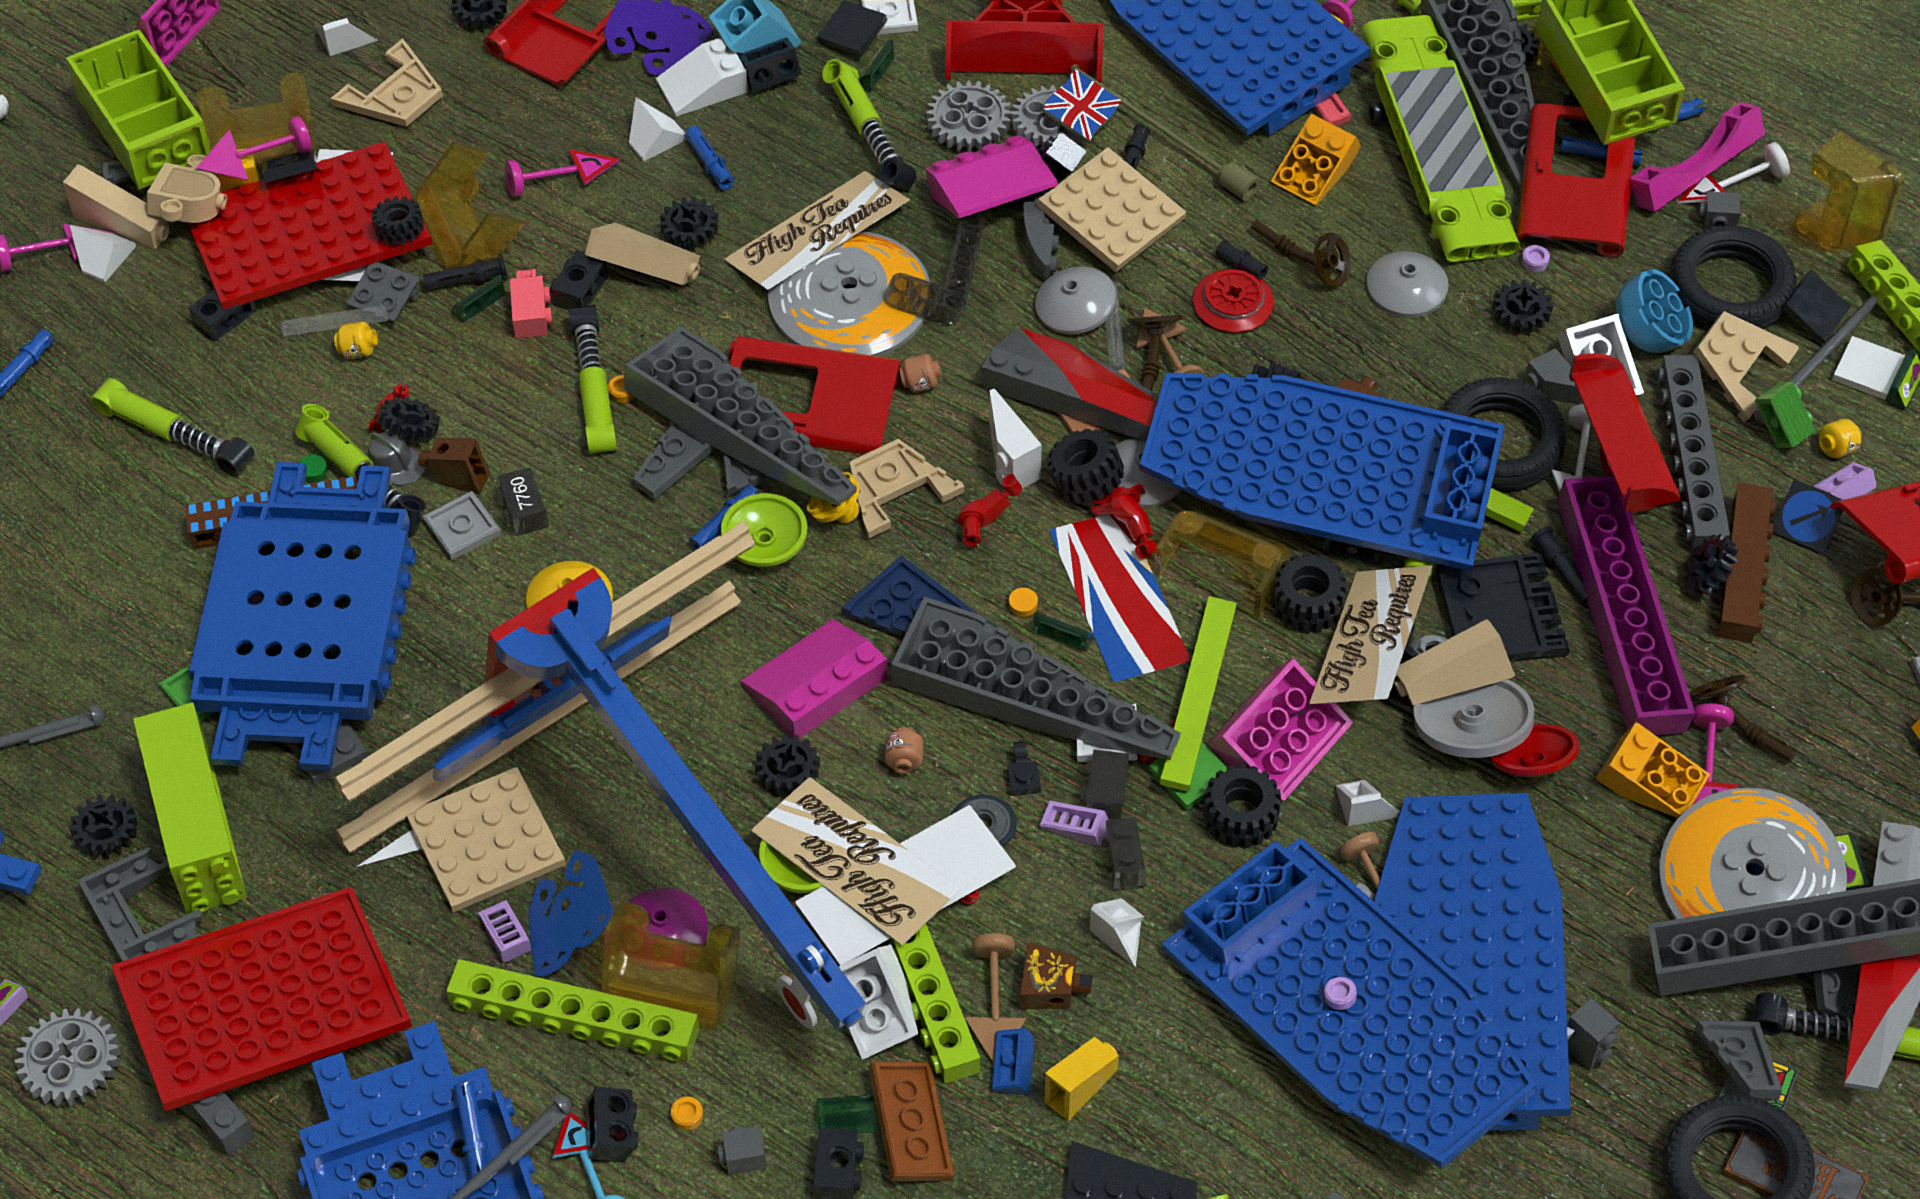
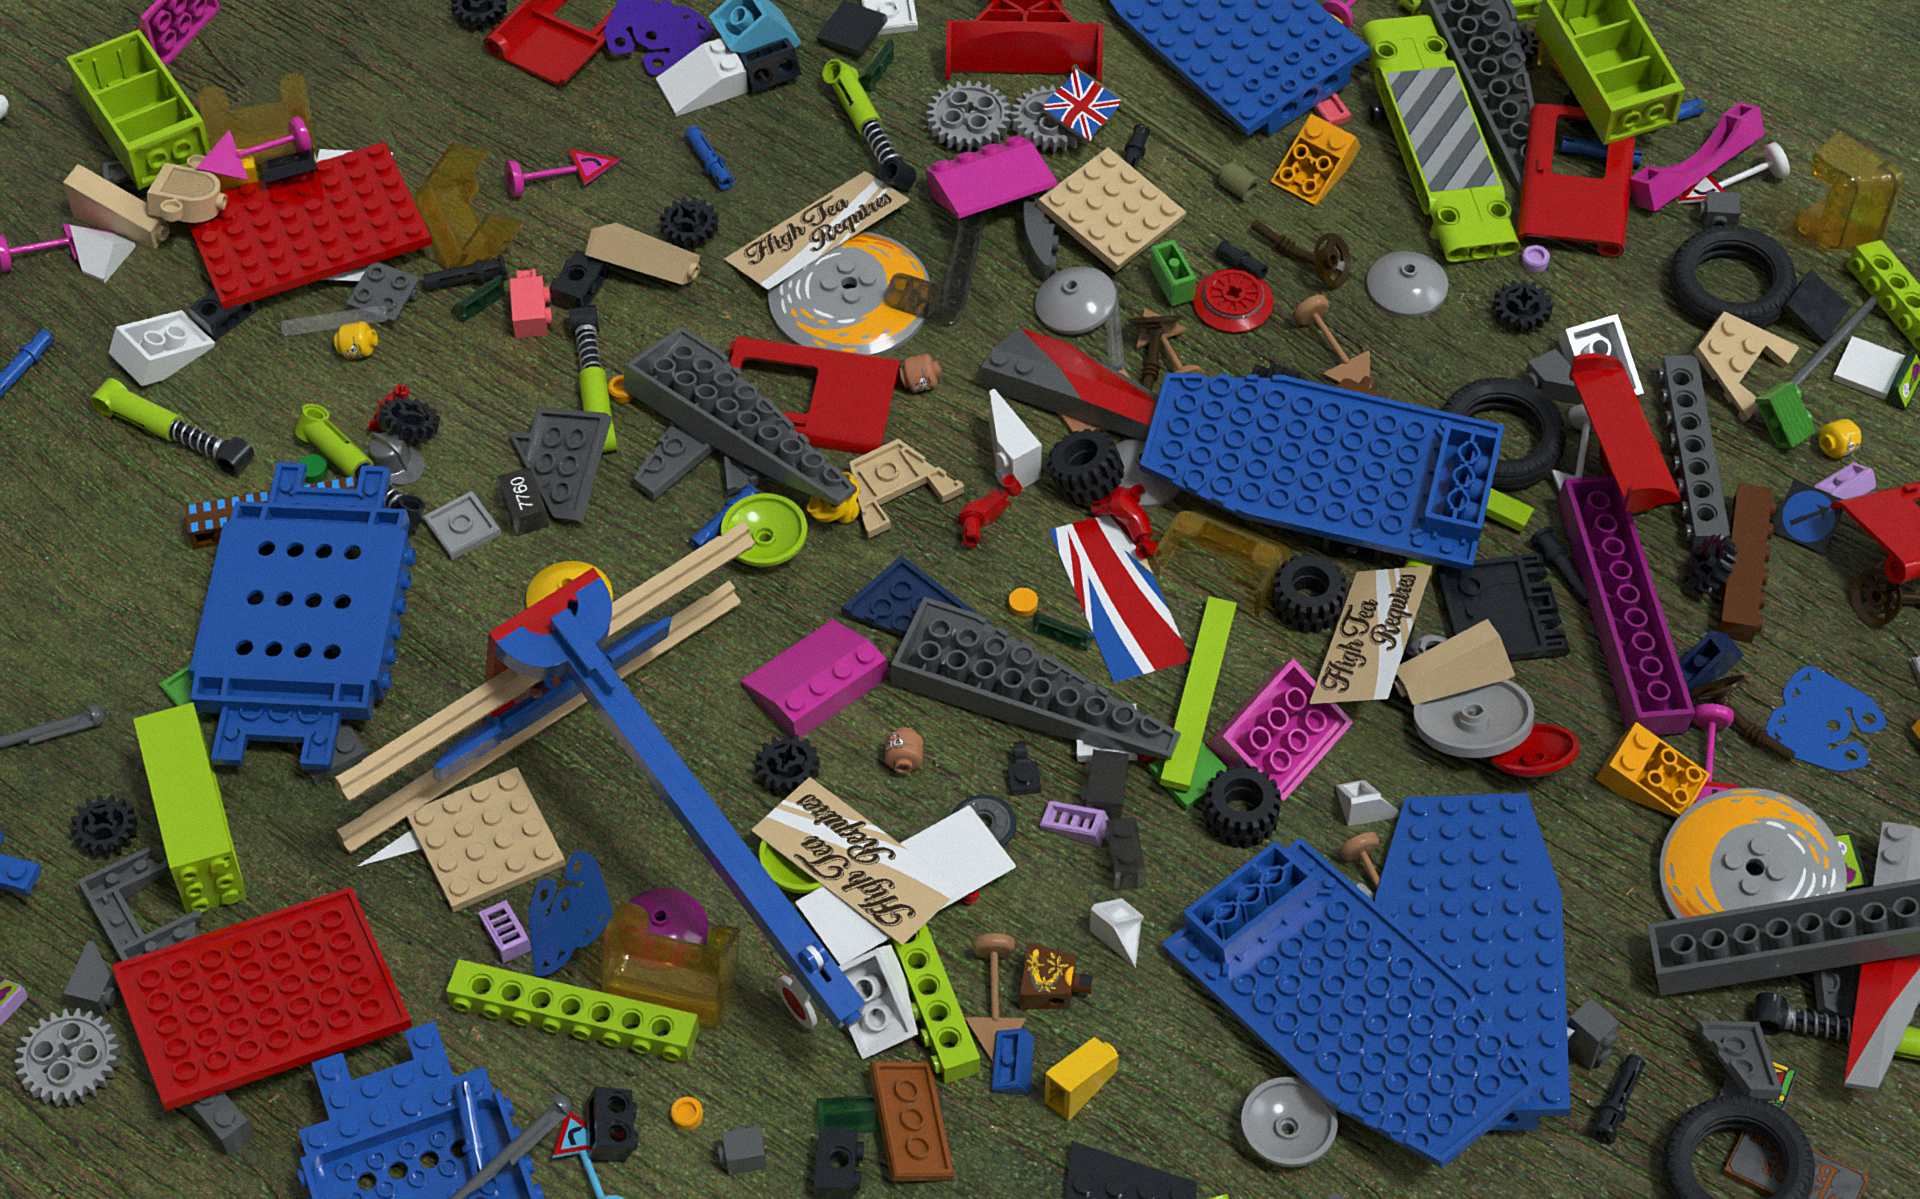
white slope [316,18,378,56] -> none
tan wing [330,38,443,127] -> none
black tyre [371,196,424,245] -> none
reddish brown torso [418,438,490,495] -> none
white slope [629,97,687,162] -> none
brick [1038,132,1087,183] -> none
lavender tile [1324,977,1357,1010] -> none
dark azure cylinder [1616,269,1693,353] -> none
none -> dark grey slope [63,940,117,1017]
none -> white slope [109,310,215,386]
none -> dark grey wing [510,407,612,524]
none -> bright green brick [1150,240,1197,306]
none -> light grey dish [1241,1077,1338,1167]
none -> medium nougat piece [1293,294,1370,383]
none -> black pin [1588,1054,1646,1144]
none -> dark blue slope [1679,630,1744,692]
none -> blue piece [1766,665,1887,771]

